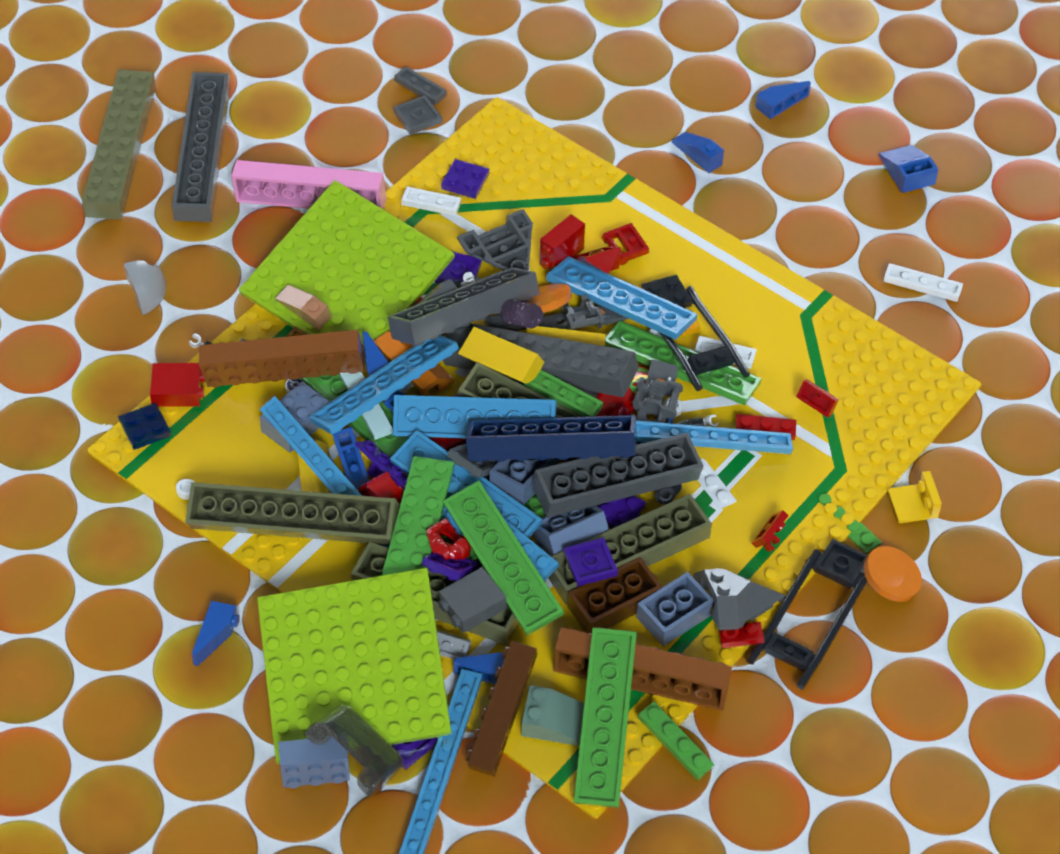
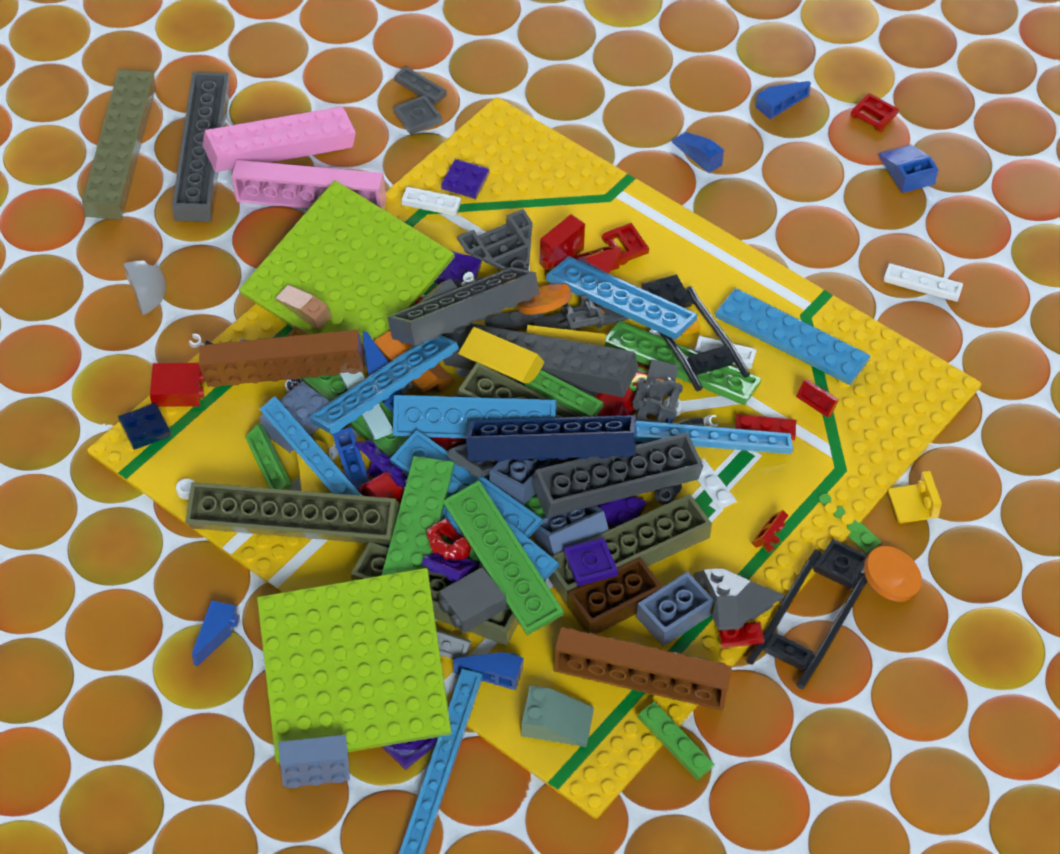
clear smoke windscreen [304,705,403,797] -> none
reddish brown brick [466,640,538,777] -> none
clear purple piece [501,299,543,329] -> none
bright green plate [574,628,637,808] -> none
none -> bright pink brick [202,106,356,172]
none -> bright green plate [245,424,292,490]
none -> dark azure plate [715,288,871,386]
none -> red plate [850,93,899,132]

